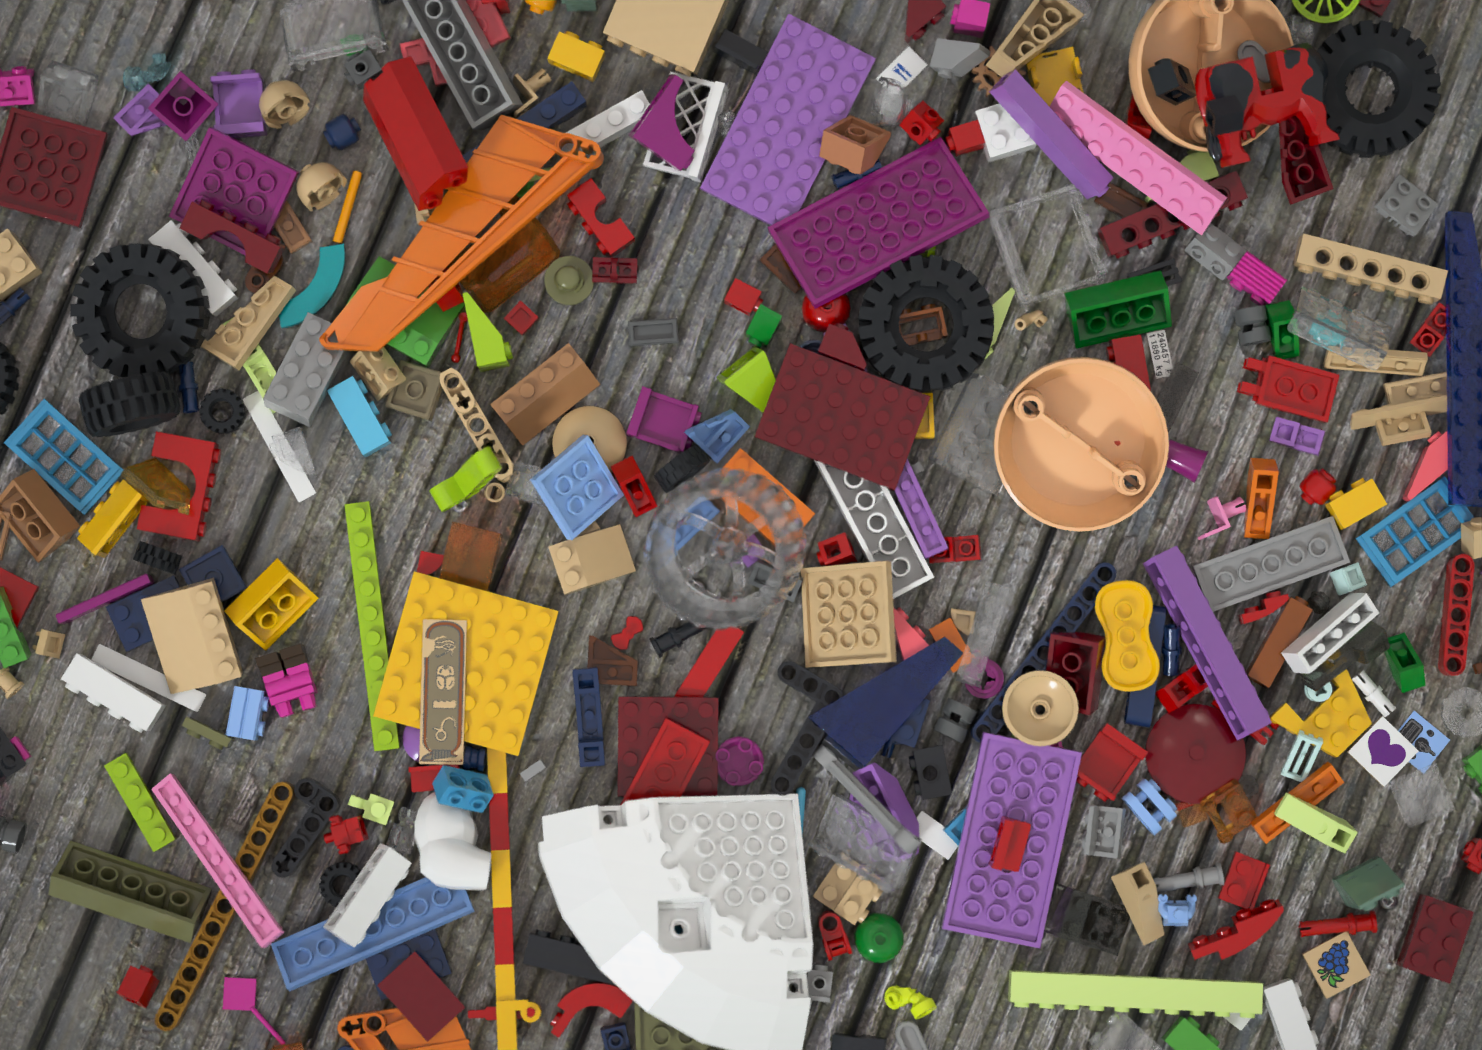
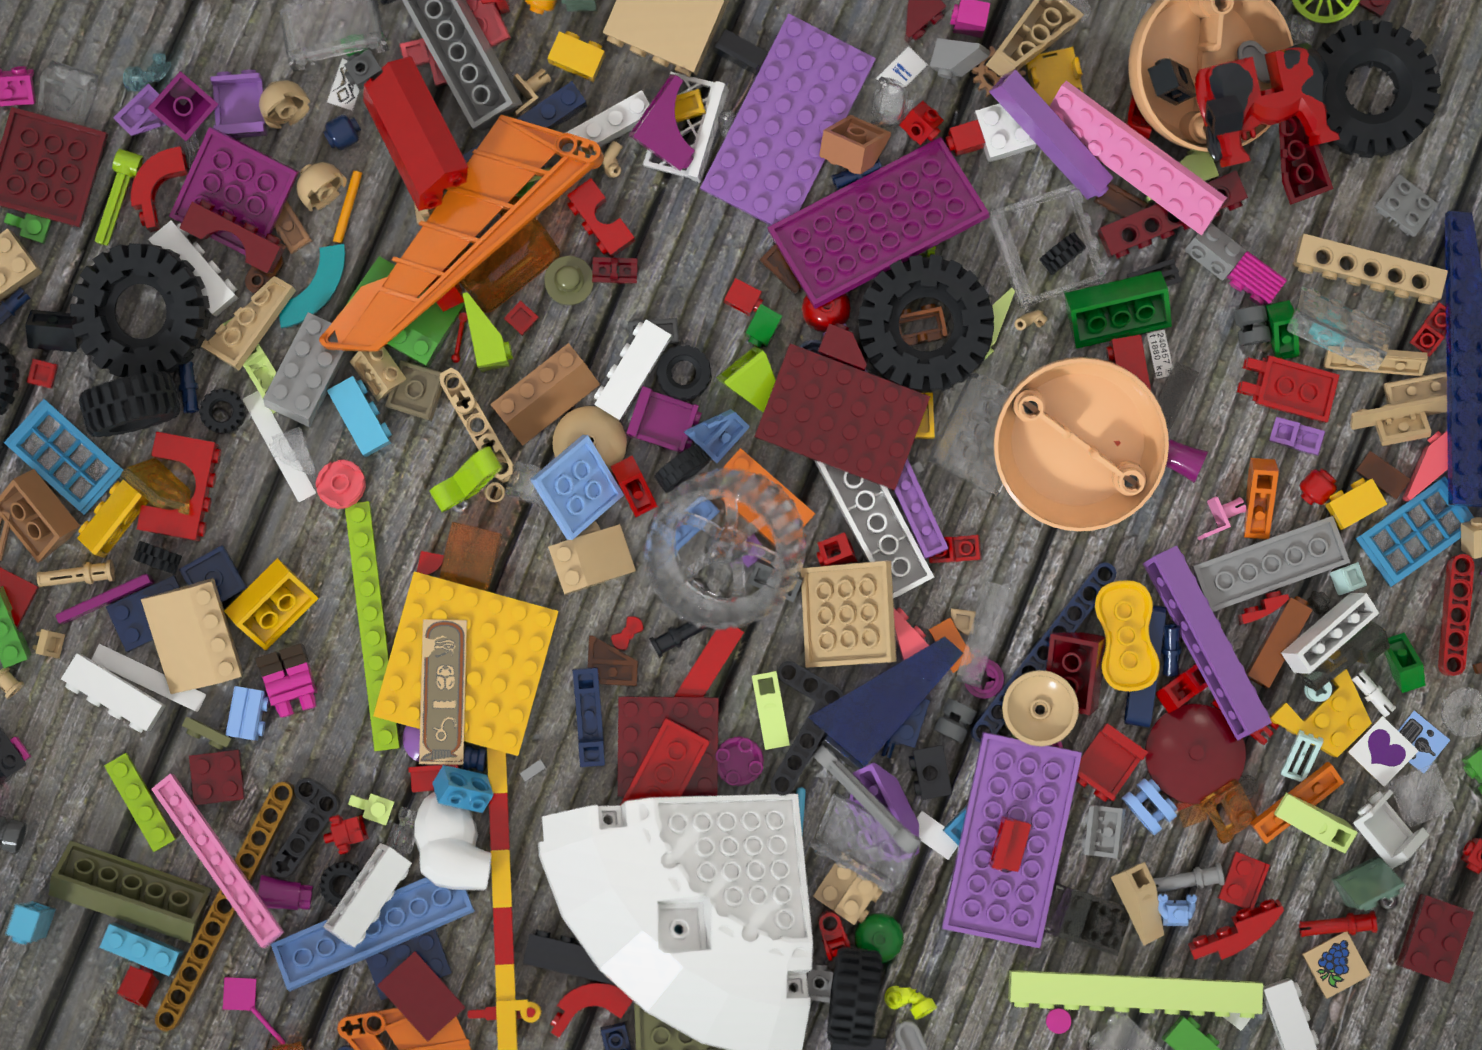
none -> bright green plate [4,213,52,244]
none -> medium azure brick [6,901,56,945]
none -> black panel [25,310,78,352]
none -> red tile [27,359,59,389]
none -> tan pin [37,559,115,588]
none -> lime axle [95,148,144,246]
none -> medium azure brick [99,922,184,976]
none -> red arch [131,146,189,232]
none -> dark red plate [189,750,245,805]
none -> magenta plant [258,874,313,910]
none -> coral tile [316,459,366,509]
none -> white sticker [327,59,364,110]
none -> white brick [594,320,673,420]
none -> tan arm [602,141,623,178]
none -> black tyre [657,345,711,401]
none -> yellow tile [675,89,706,123]
none -> yellowish green slope [751,671,790,750]
none -> black tyre [827,947,882,1047]
none -> black tyre [1039,232,1086,275]
none -> dark pink tile [1045,1008,1071,1034]
none -> white panel [1353,789,1429,869]
none -> reddish brown tile [1355,451,1411,500]

